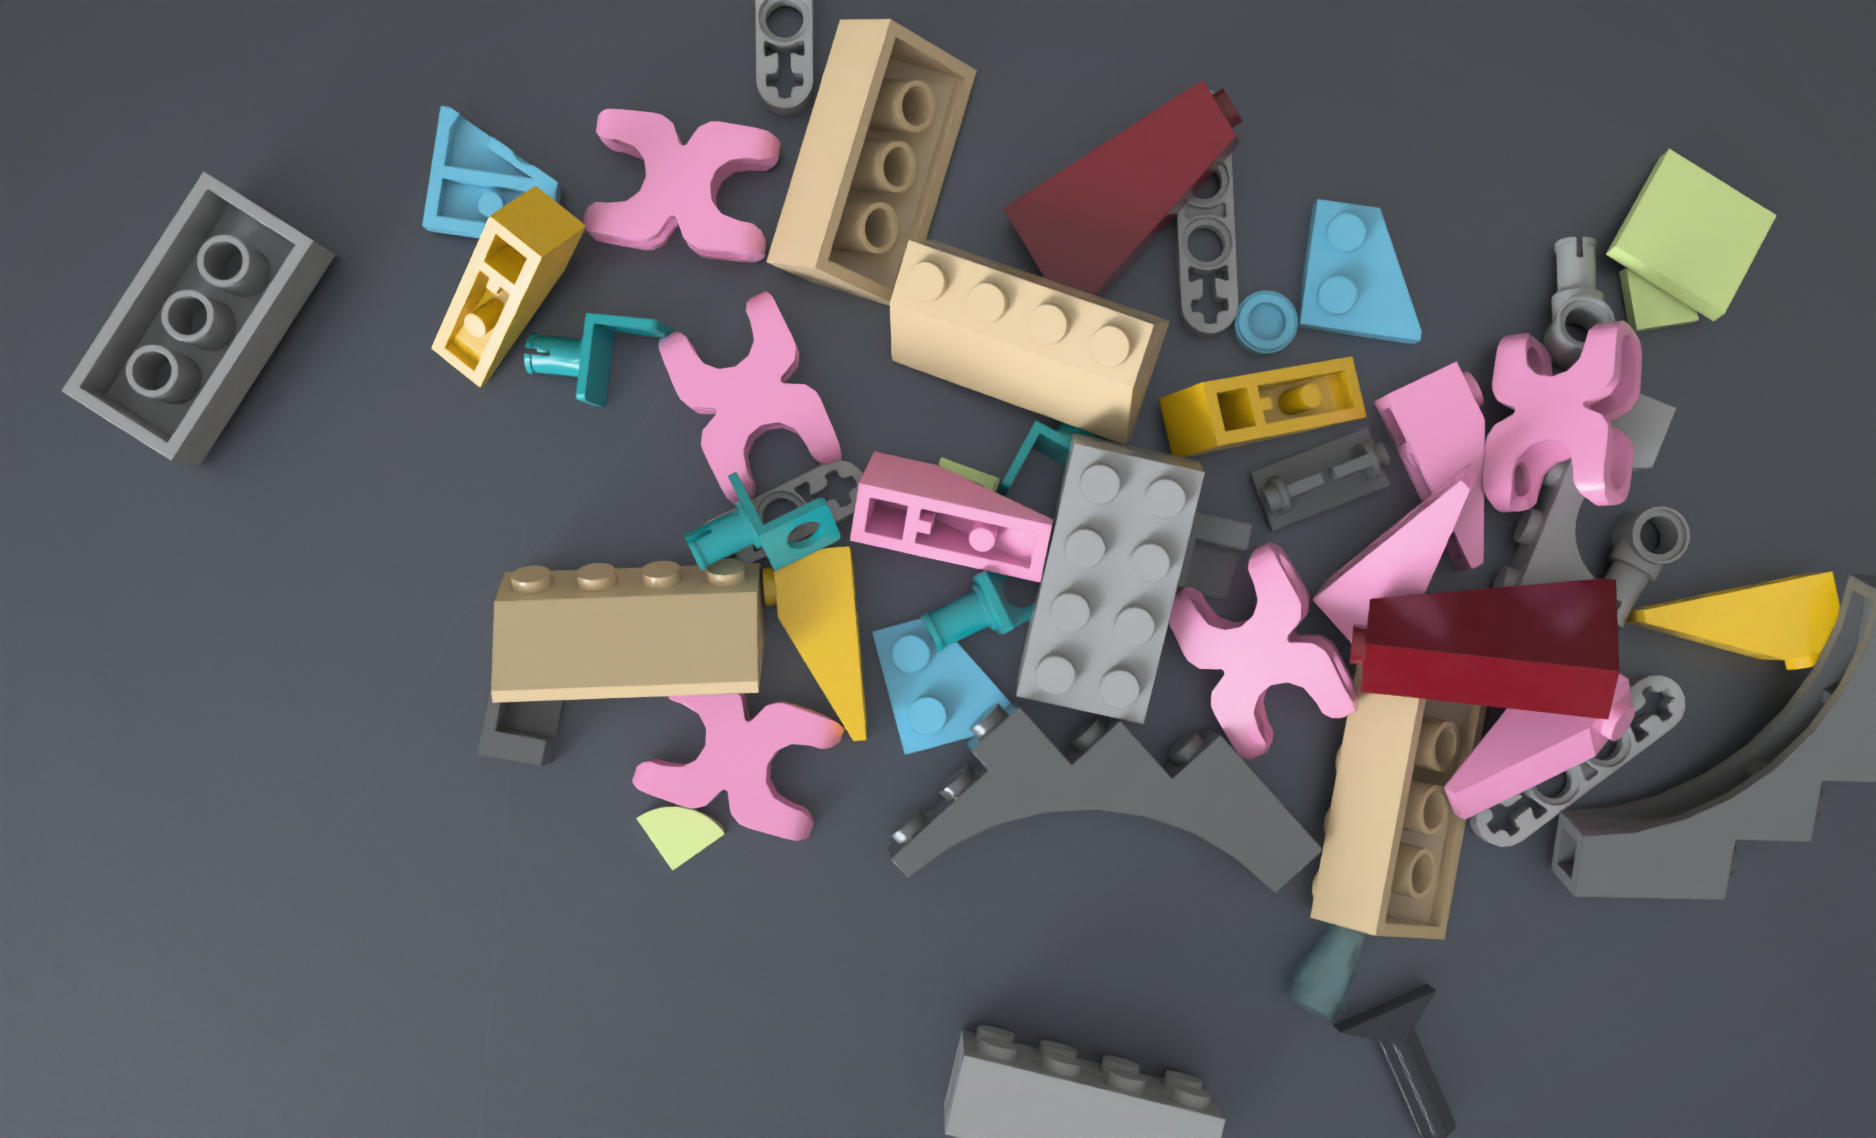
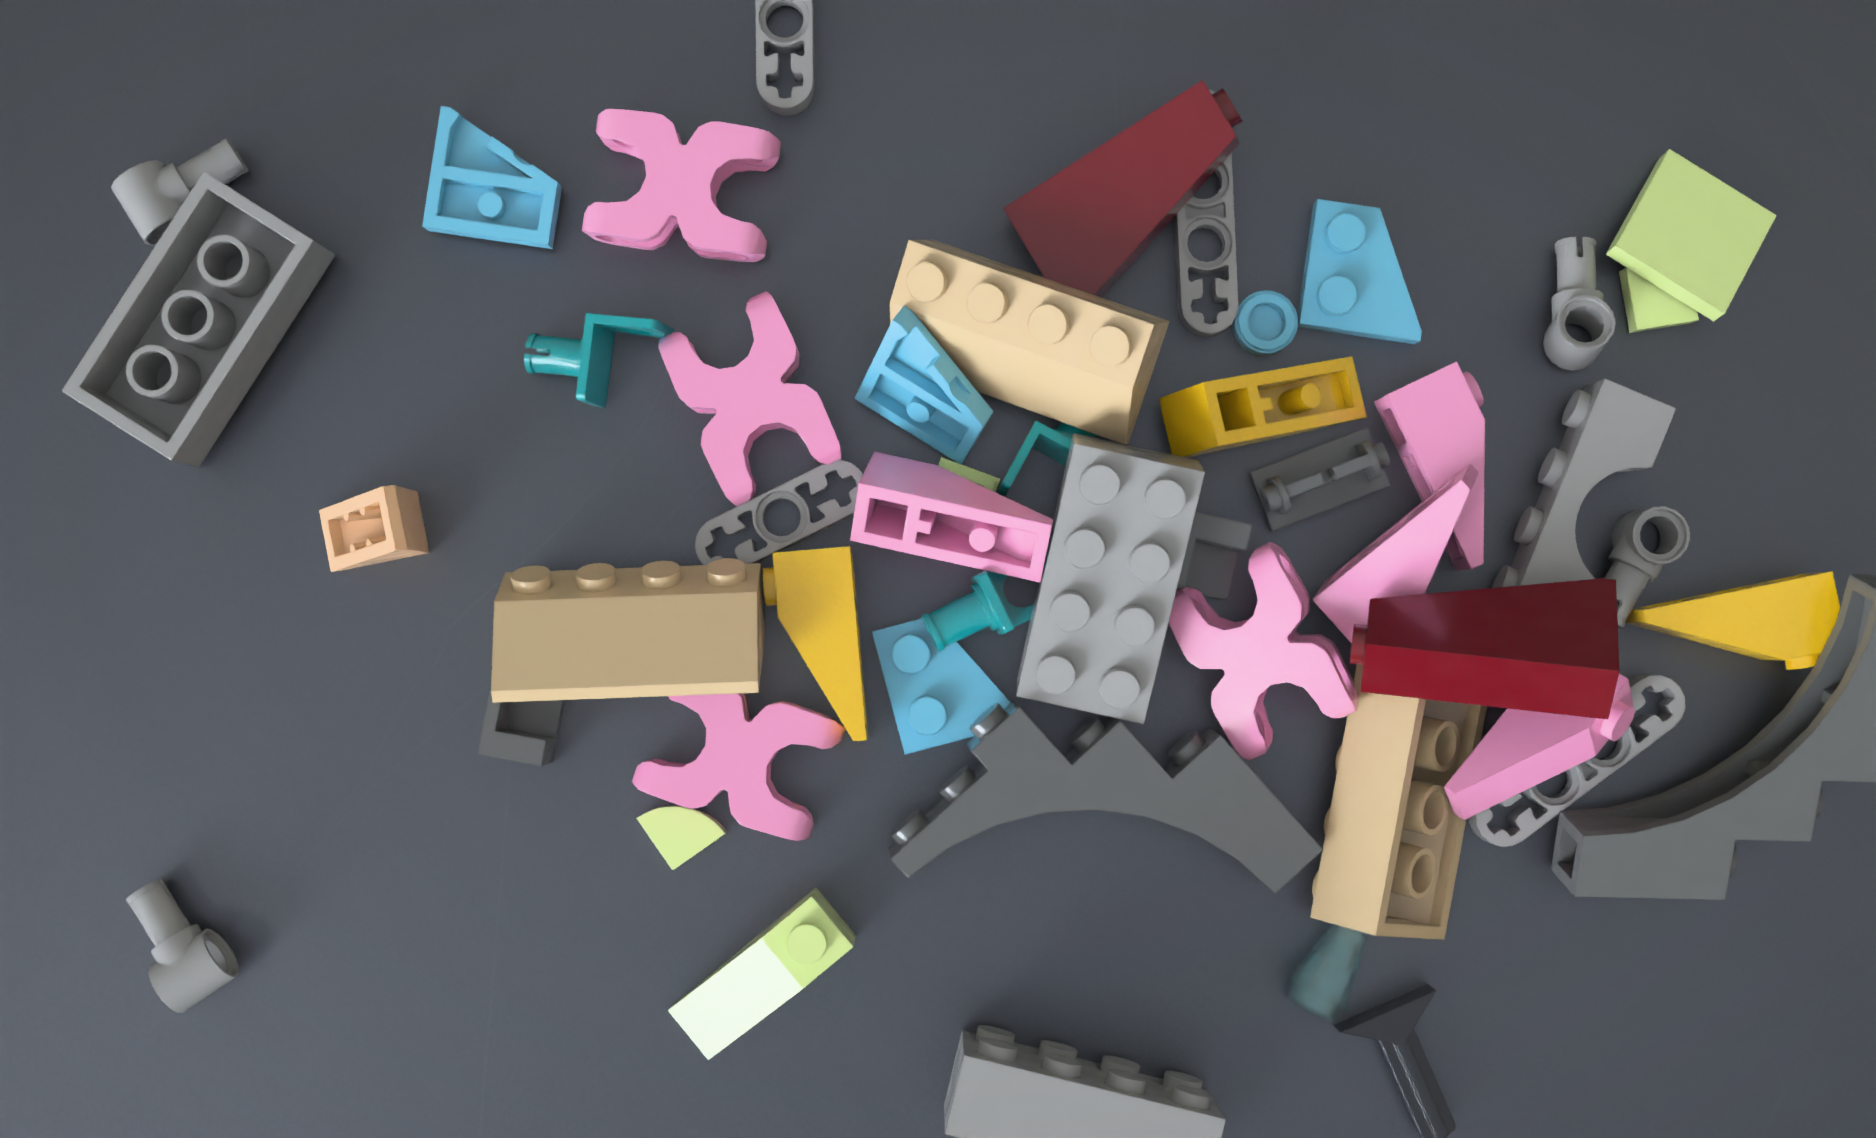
yellow slope [431,186,586,387] -> none
teal bracket [683,472,841,571] -> none
tan slope [766,19,977,306] -> none
bright pink piece [1483,320,1642,513] -> none
none -> light grey pin [111,138,249,246]
none -> light grey pin [126,879,239,1013]
none -> light nougat slope [319,485,429,572]
none -> slope [668,887,856,1060]
none -> medium azure wing [854,306,994,465]

